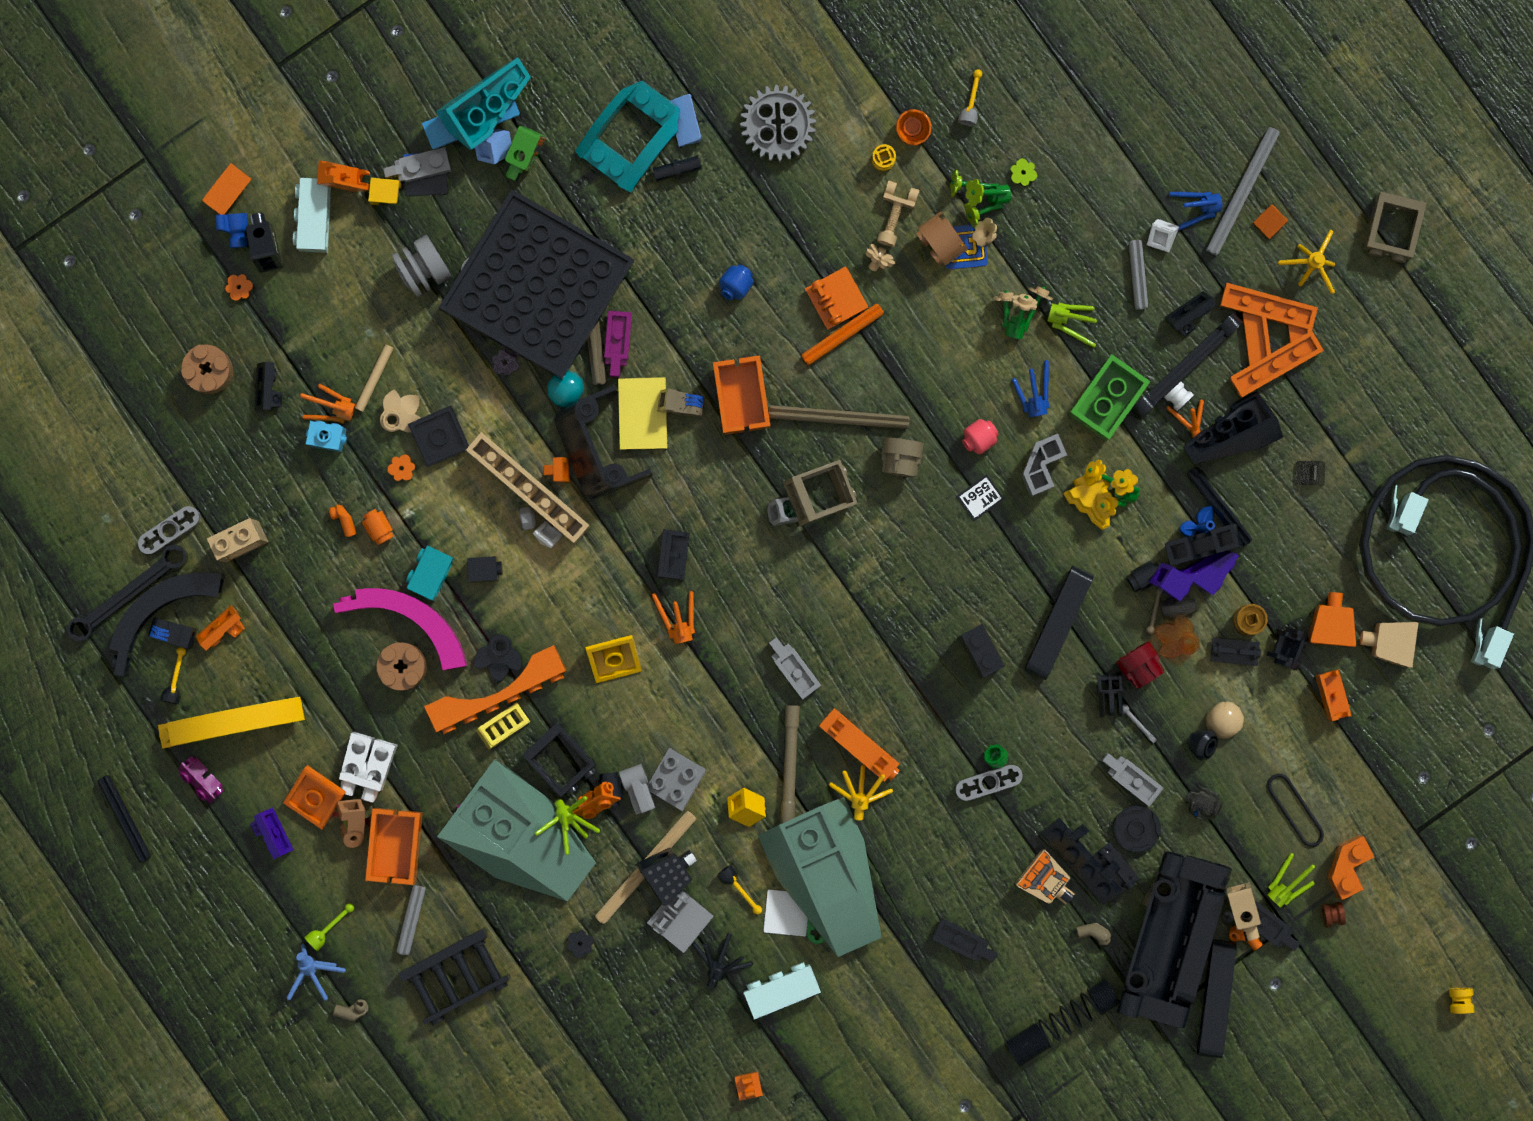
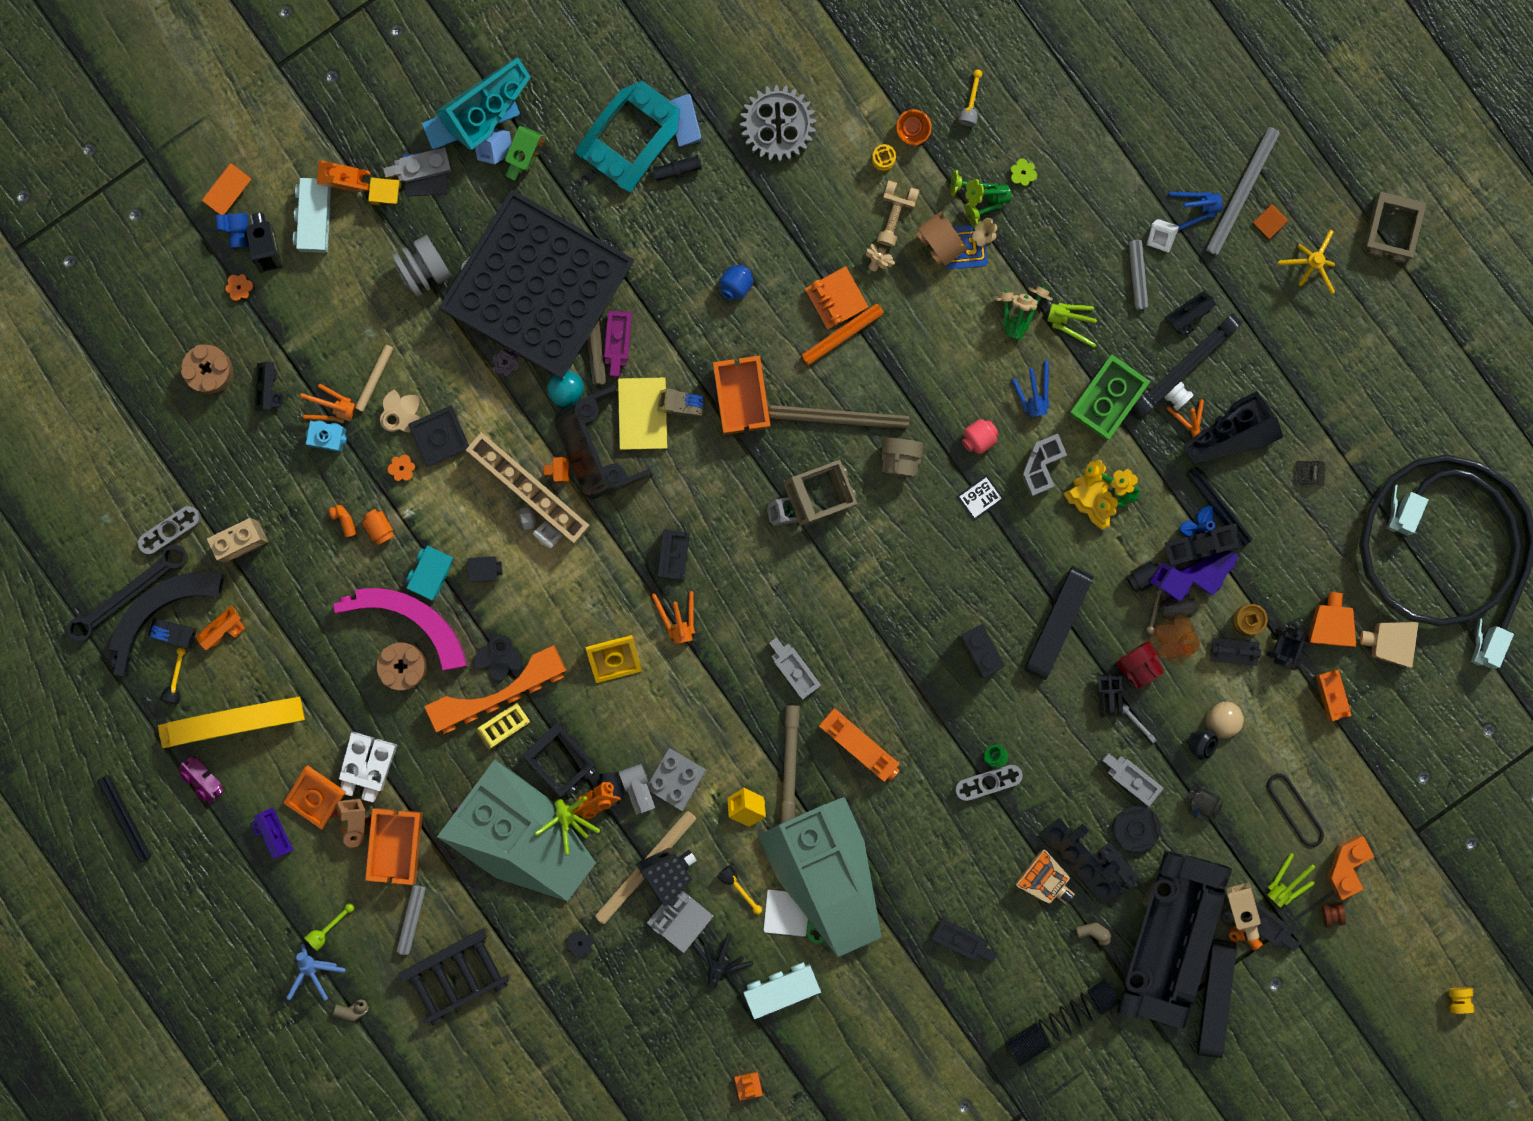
yellow plant [829,765,893,820] -> none
orange plate [1220,283,1324,398] -> none

